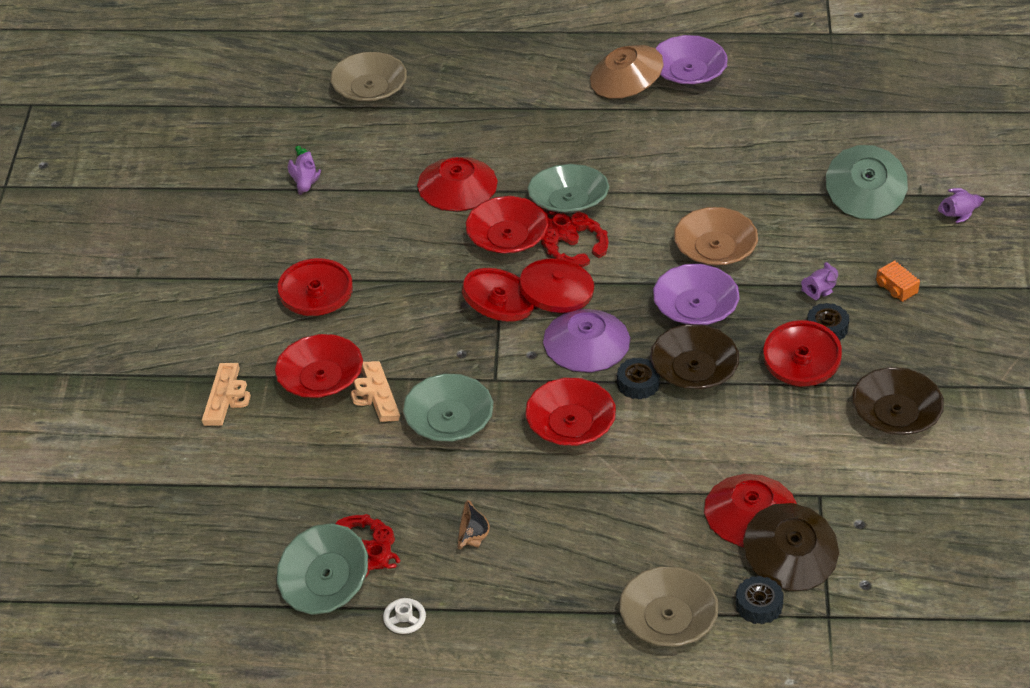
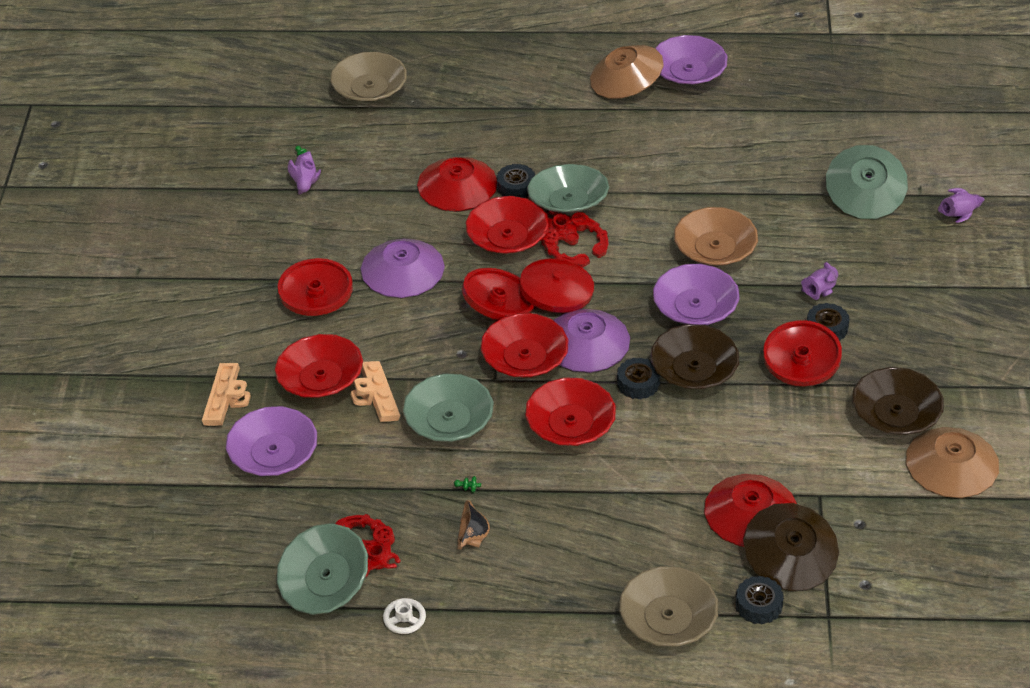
orange brick [876,260,920,302] -> none
none -> medium lavender dish [226,406,317,476]
none -> medium lavender dish [361,238,445,298]
none -> green hair [454,476,481,493]
none -> red dish [481,313,569,377]
none -> black wheel [496,164,535,198]
none -> medium nougat dish [906,427,999,498]

